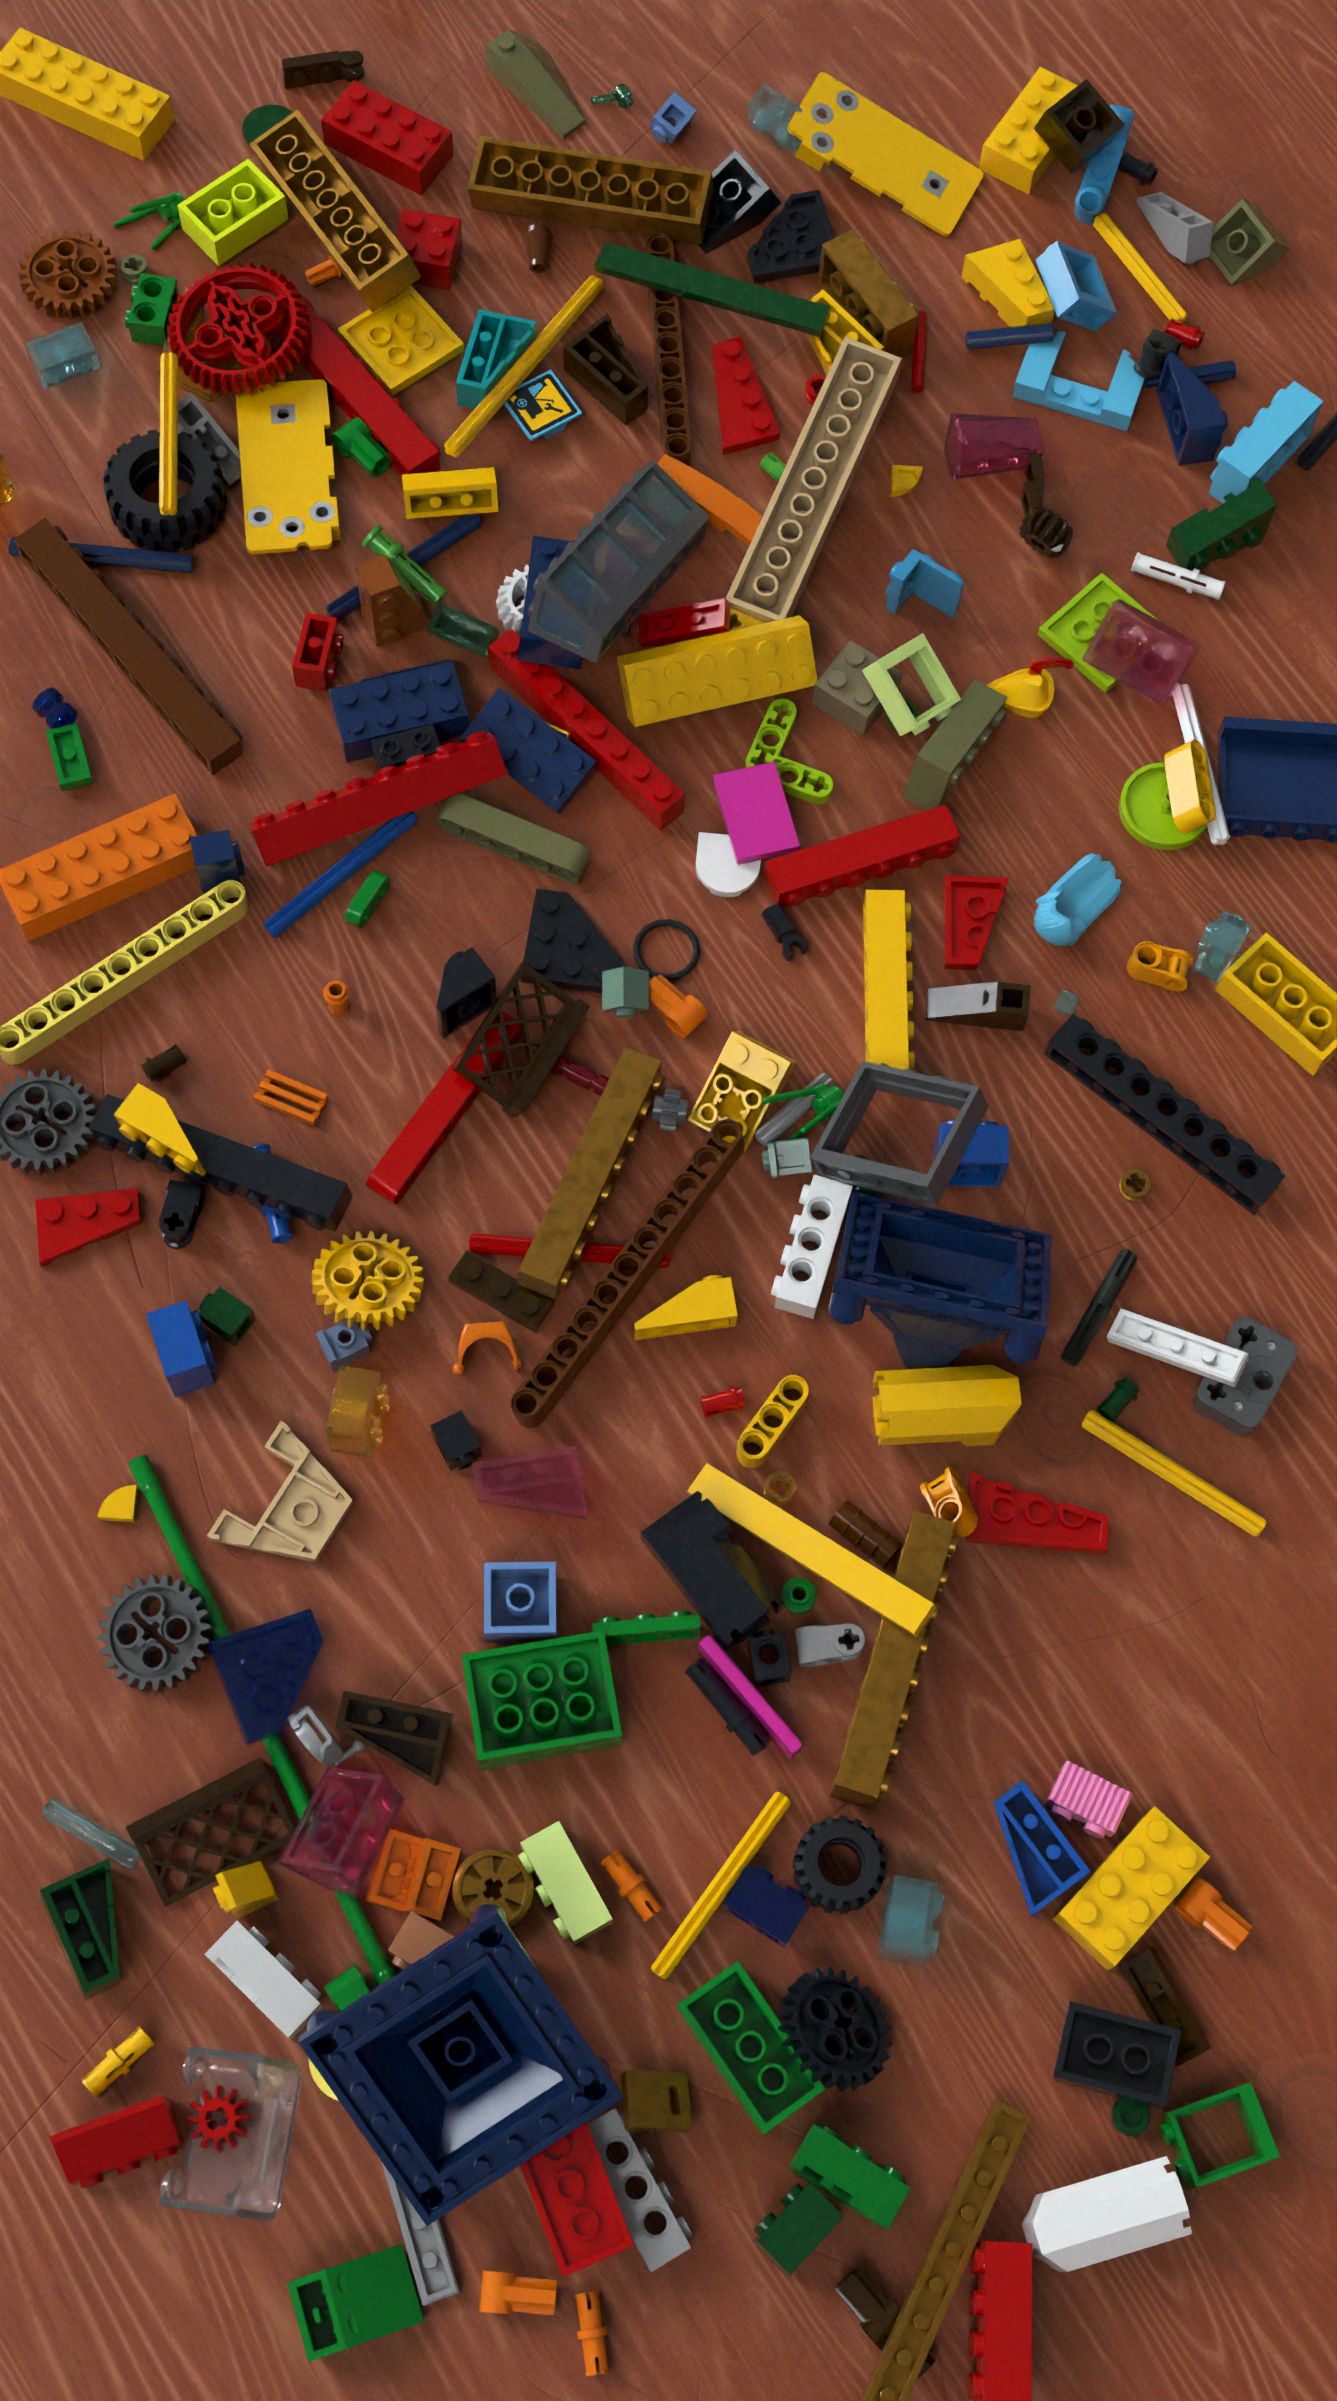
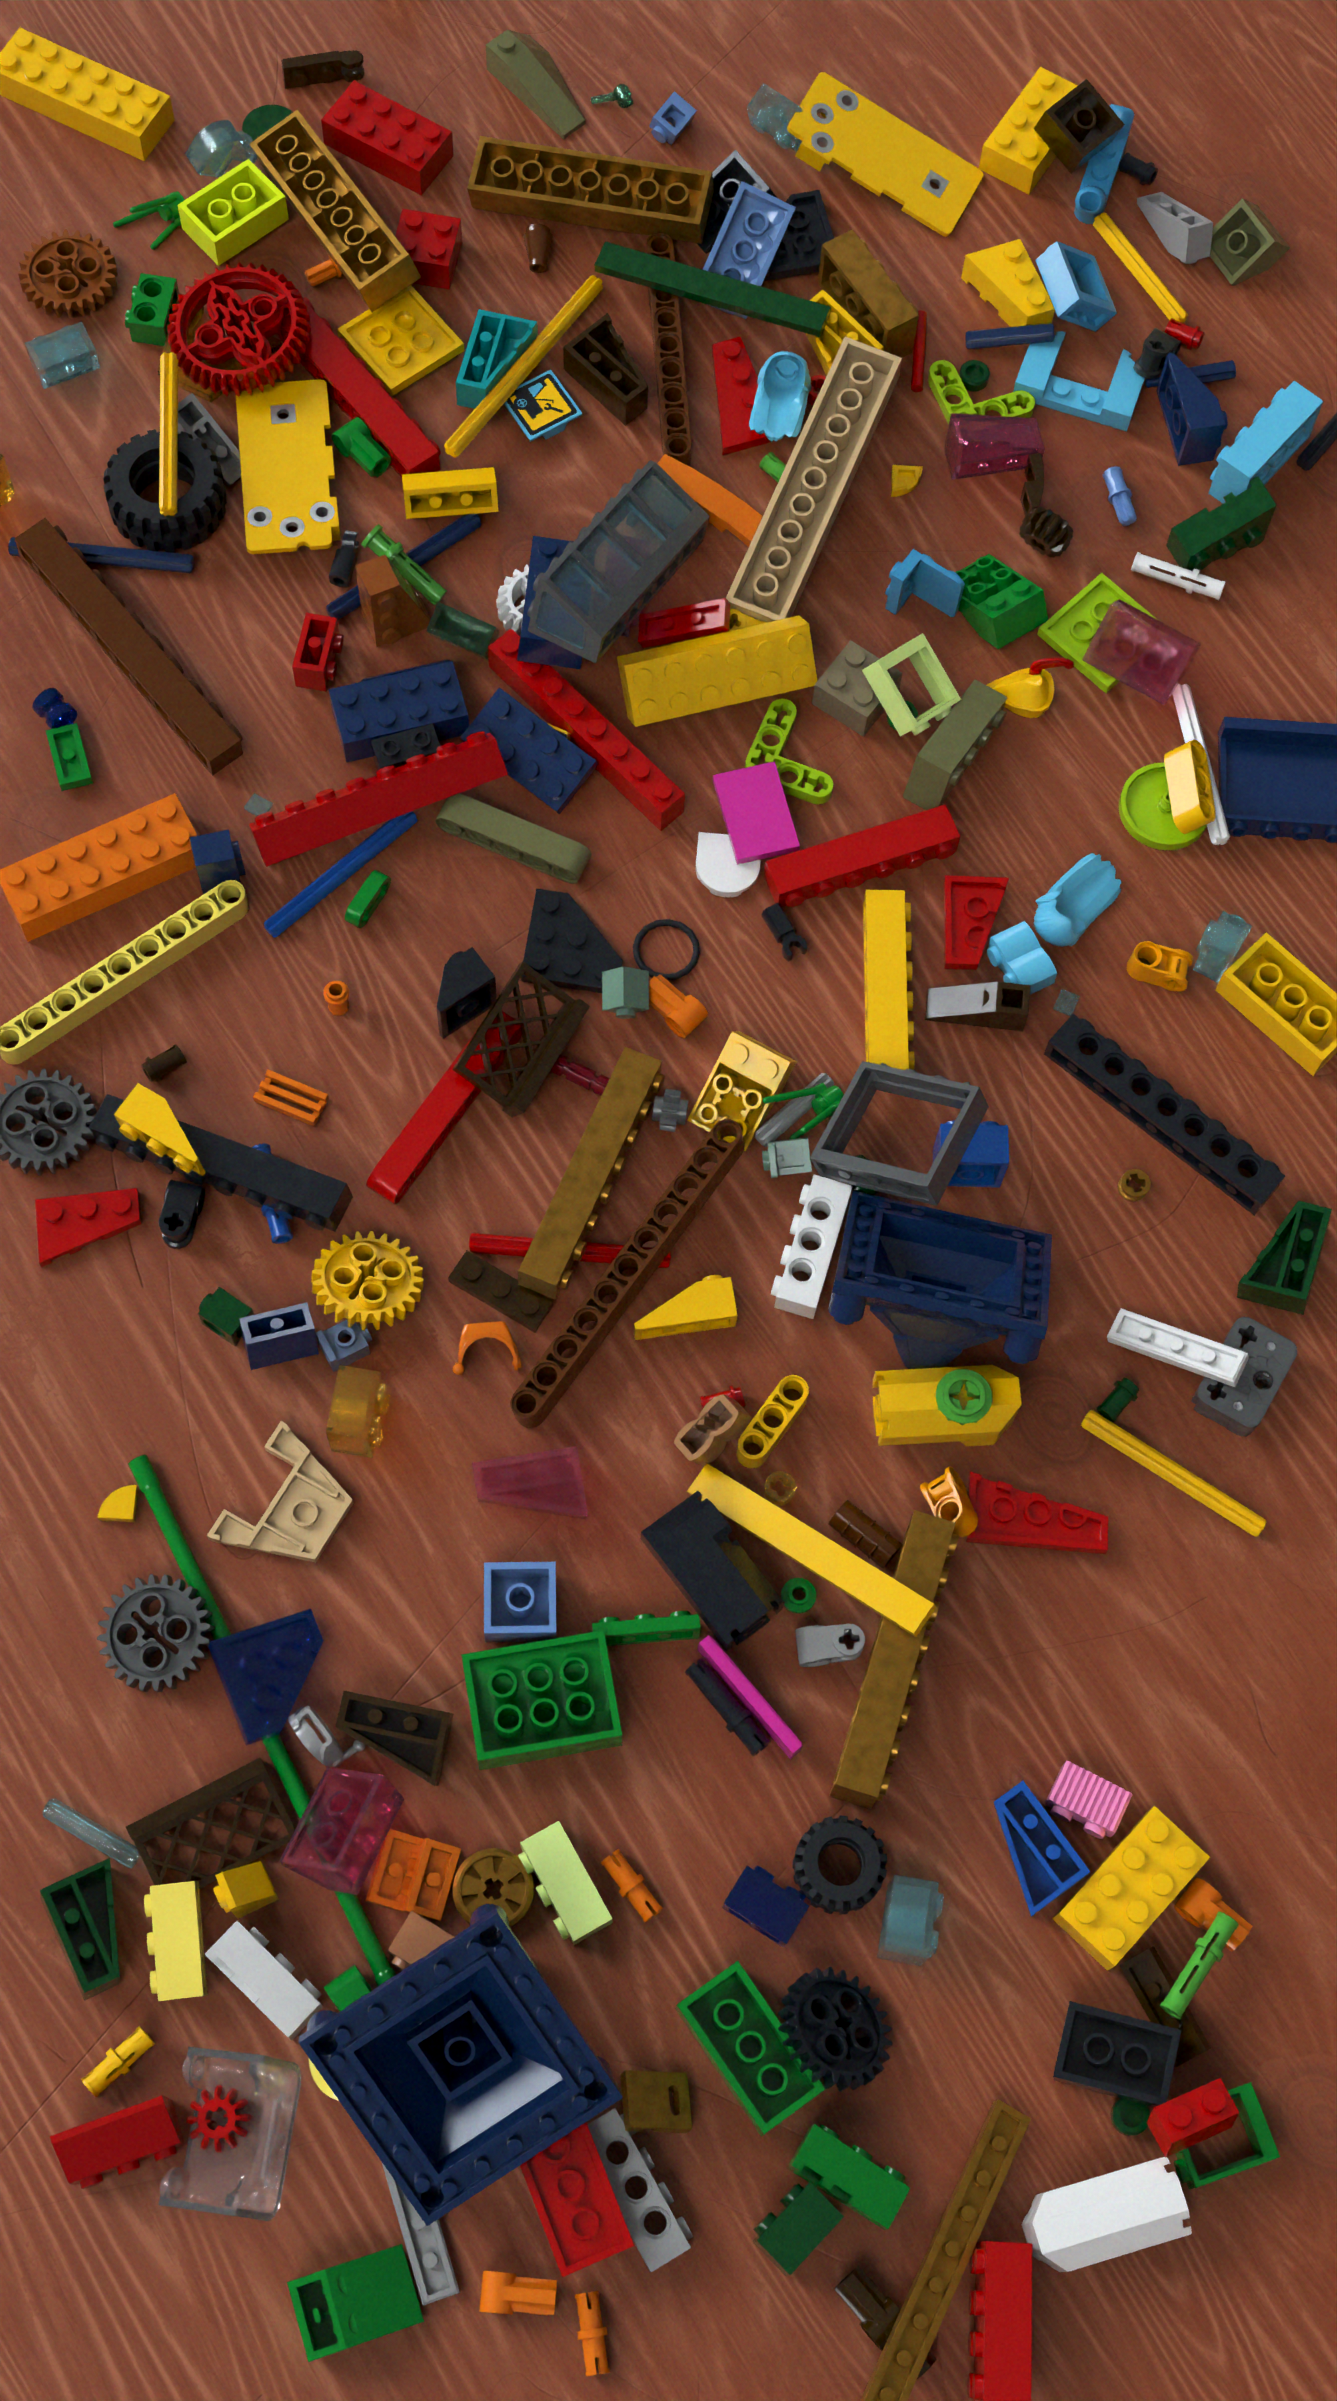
olive bush [120,254,149,285] -> none
blue brick [146,1300,218,1397] -> none
black brick [430,1410,482,1471] -> none
yellow axle [651,1791,791,1980] -> none
black brick [747,1630,792,1688] -> none
pearl dark grey axle [1061,1249,1138,1366] -> none
none -> light yellow brick [144,1881,208,2001]
none -> clear light blue brick [185,120,257,178]
none -> dark blue brick [239,1302,319,1370]
none -> clear light blue window [244,793,273,816]
none -> black bar [329,530,359,587]
none -> medium nougat brick [674,1394,752,1466]
none -> medium blue slope [703,181,796,319]
none -> medium azure hair [749,351,811,442]
none -> lime beam [928,360,1035,439]
none -> bright green gear [935,1369,992,1425]
none -> green slope [956,554,1048,649]
none -> dark green tile [959,360,990,392]
none -> medium azure brick [987,921,1057,995]
none -> medium blue axle [1103,466,1137,526]
none -> red brick [1147,2078,1239,2158]
none -> bright green pin [1160,1912,1239,2020]
none -> dark green wedge [1237,1200,1332,1315]

